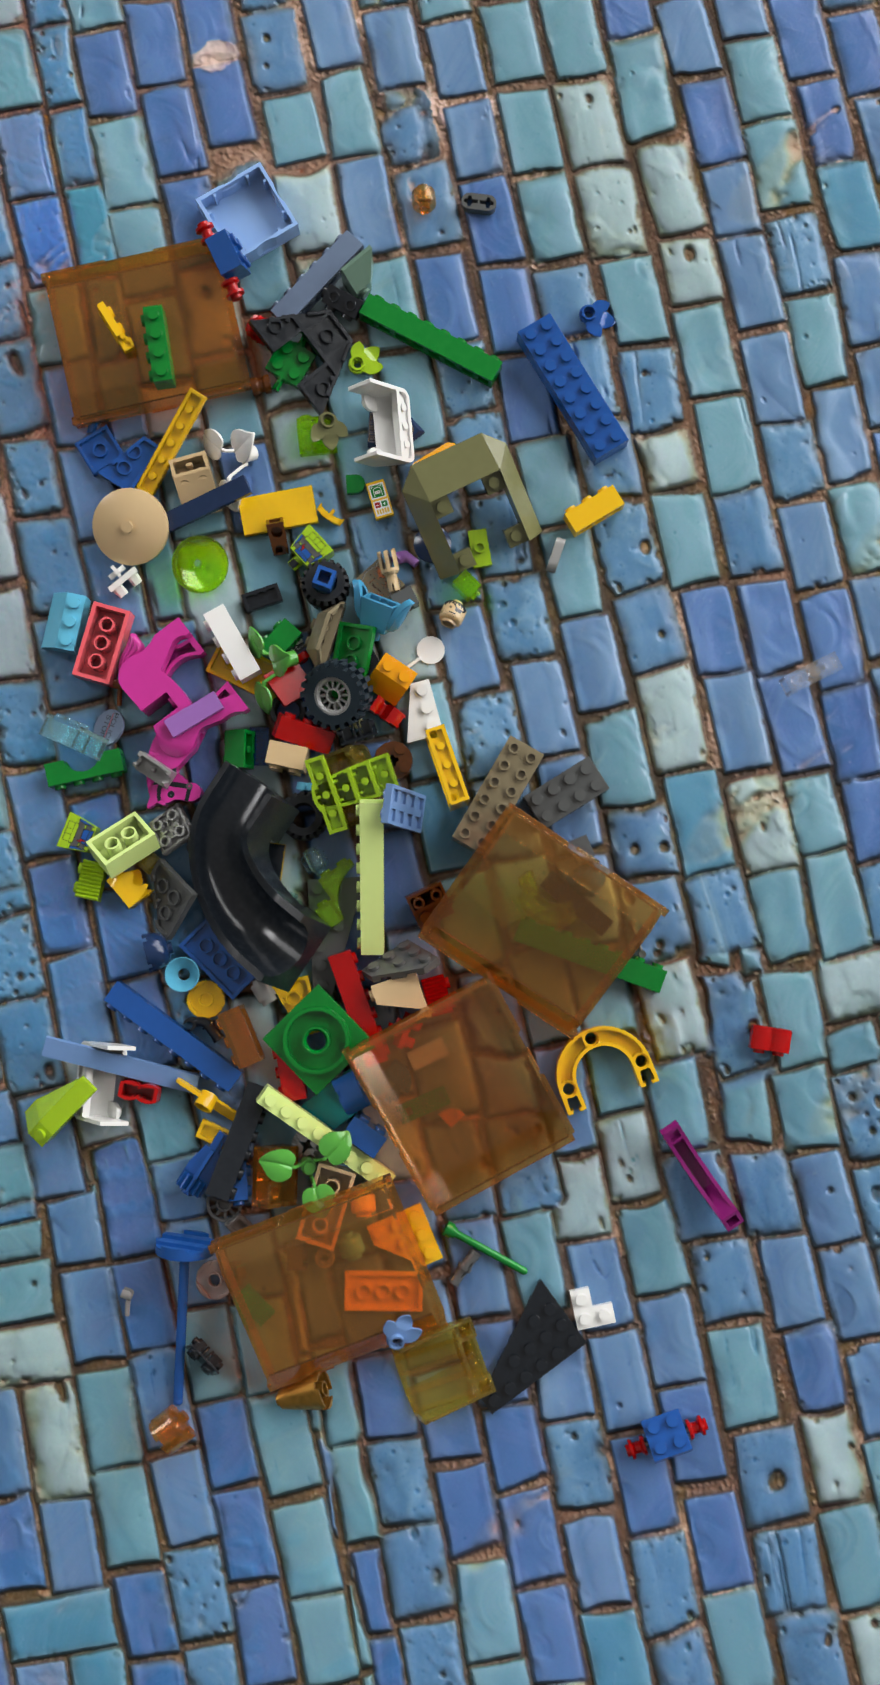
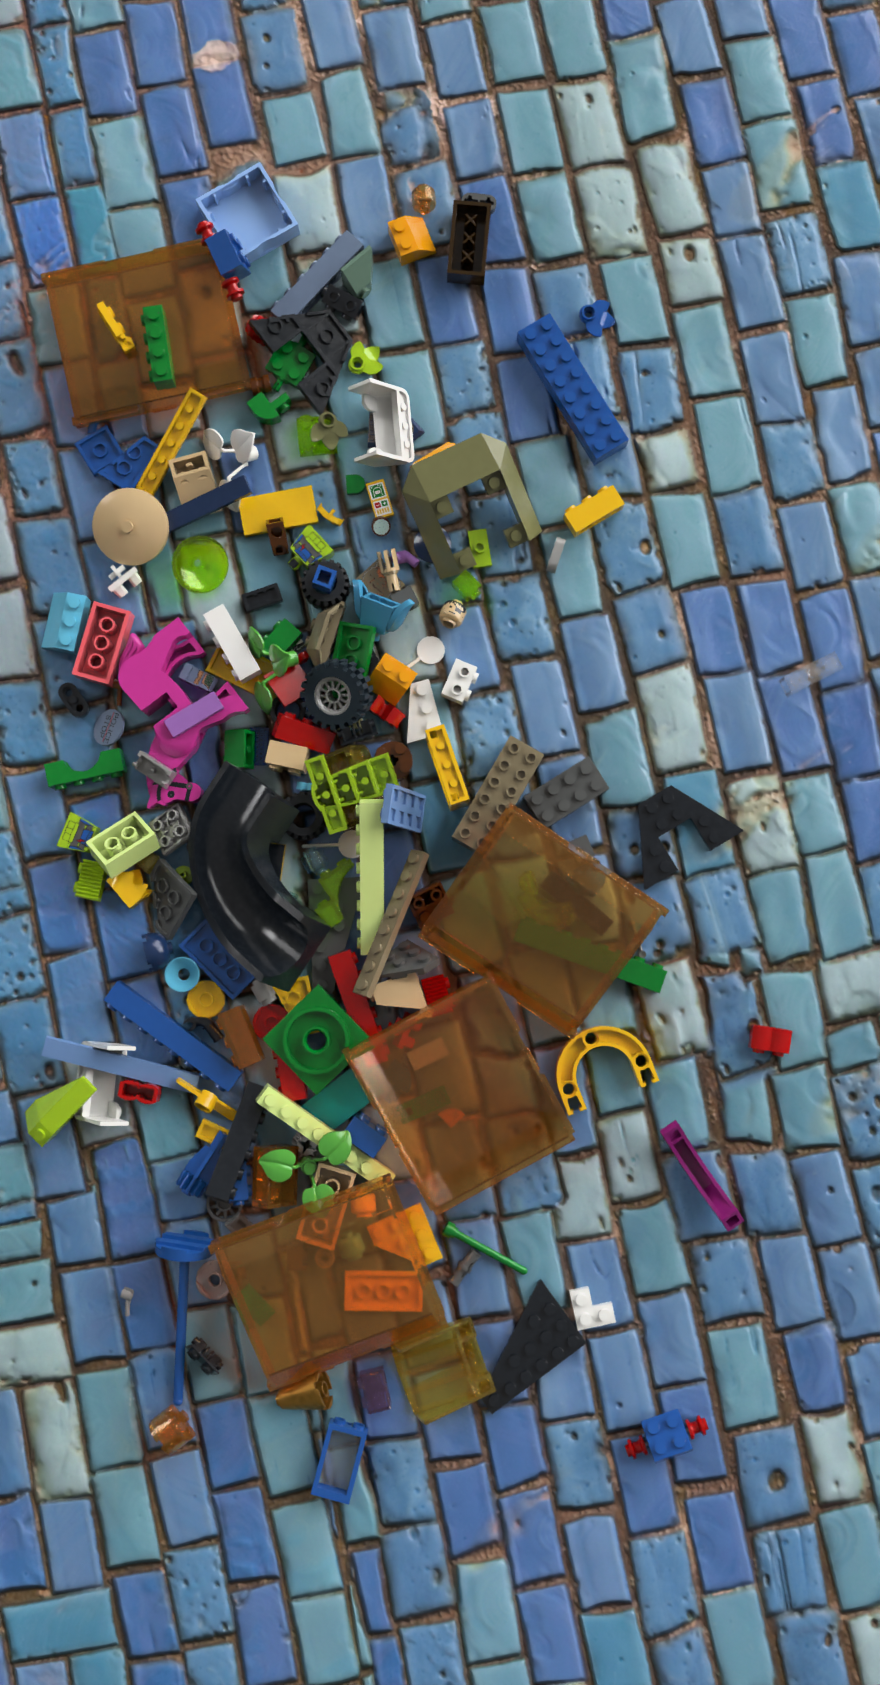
clear light blue wedge [38,713,109,761] -> none
blue brick [331,1069,373,1116] -> none
green brick [359,293,502,388] -> none
medium blue plate [383,1315,423,1350] -> none
none -> black plate [58,683,90,718]
none -> lime tile [175,866,192,884]
none -> sand blue leg [179,662,218,693]
none -> green brick [246,391,292,425]
none -> red tile [252,1004,288,1041]
none -> white piece [302,830,360,859]
none -> window [311,1417,368,1505]
none -> dark tan plate [353,849,429,999]
none -> clear purple brick [357,1365,392,1414]
none -> light aqua tile [371,516,391,536]
none -> light orange slope [388,216,436,266]
none -> white brick [441,658,479,705]
none -> dark brown brick [447,200,491,286]
none -> black wing [637,785,743,890]

